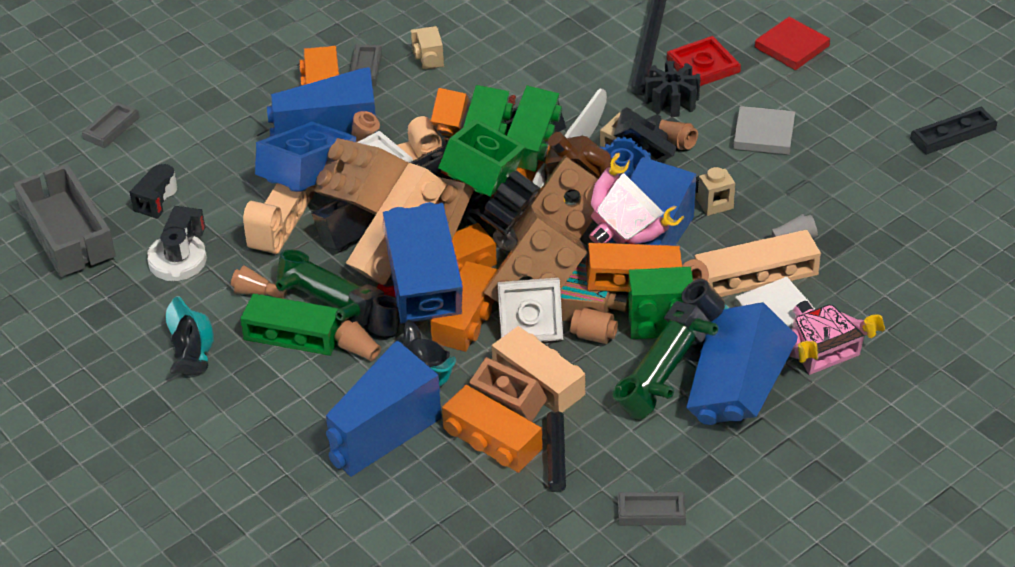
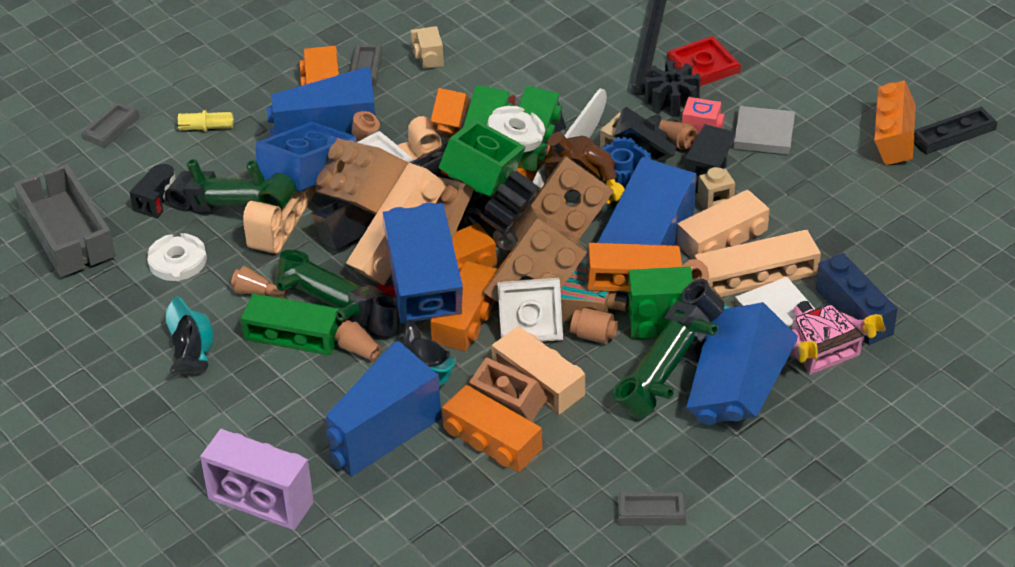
black leg [160,206,206,262] -> none
black axle [547,411,566,492] -> none
torso [589,153,684,244] -> none
red tile [754,16,830,70] -> none
light grey cone [772,214,818,239] -> none
none -> dark green piece [165,159,296,212]
none -> light yellow axle [178,110,234,132]
none -> lavender brick [200,429,314,531]
none -> white tile [487,106,545,152]
none -> light nougat brick [676,189,770,259]
none -> coral brick [682,97,725,135]
none -> black panel [685,124,736,177]
none -> dark blue brick [816,253,898,346]
none -> orange brick [874,80,916,165]

